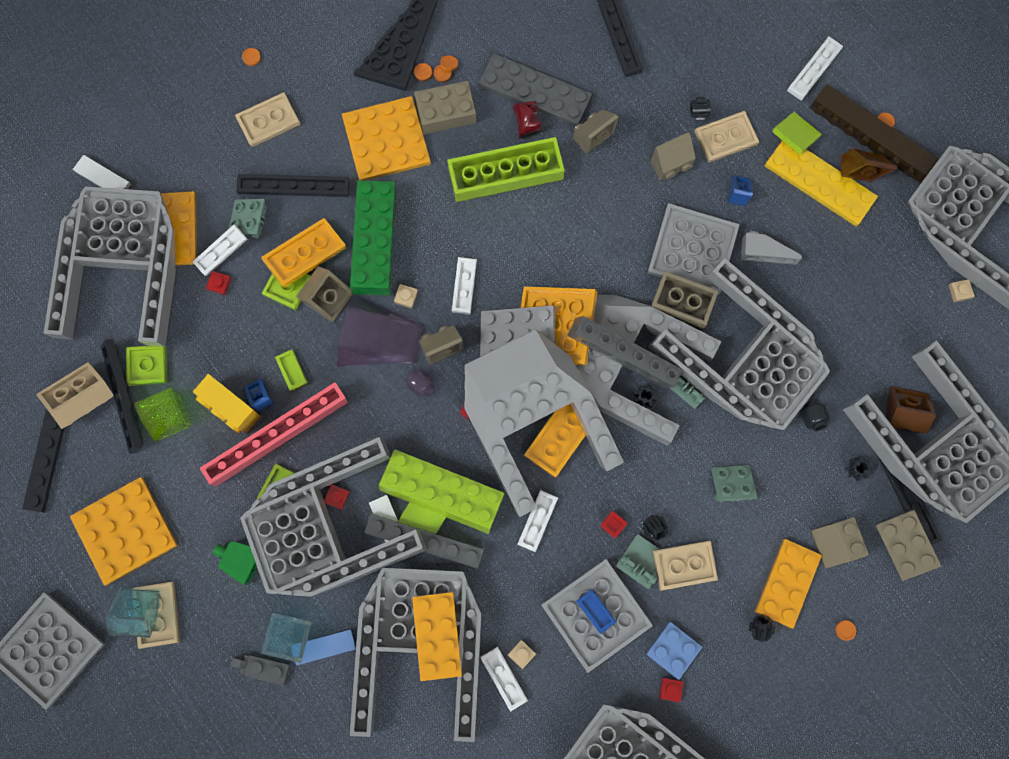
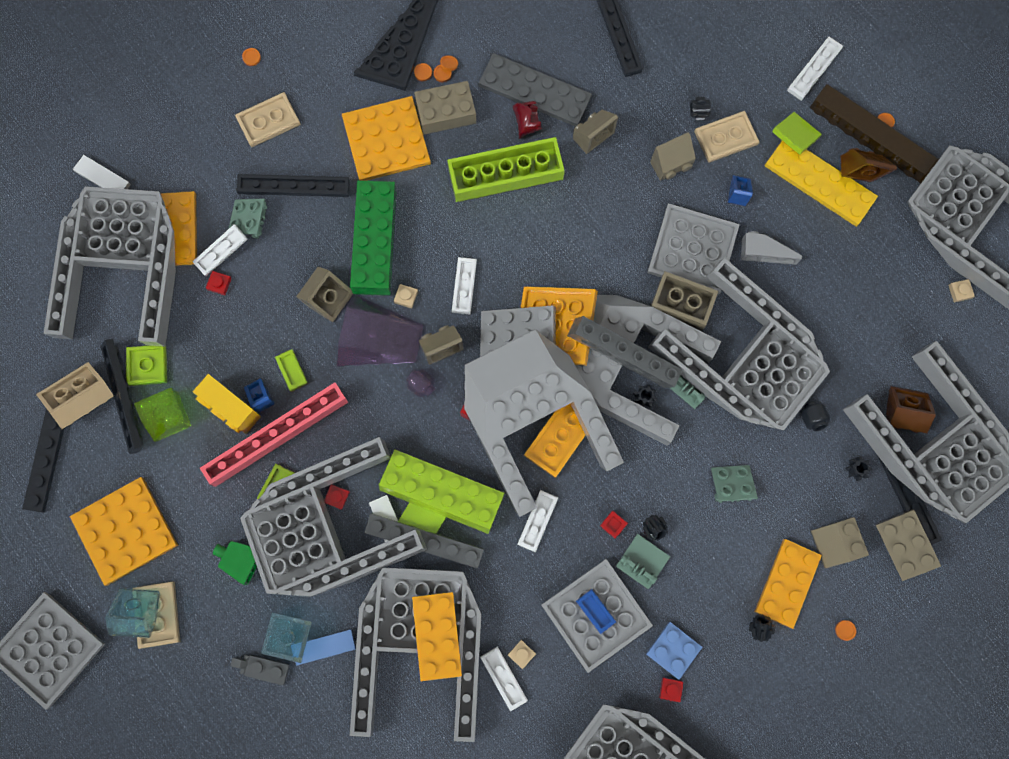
light orange plate [261,218,346,288] -> none
lime tile [262,274,311,311] -> none
tan tile [652,541,718,591] -> none

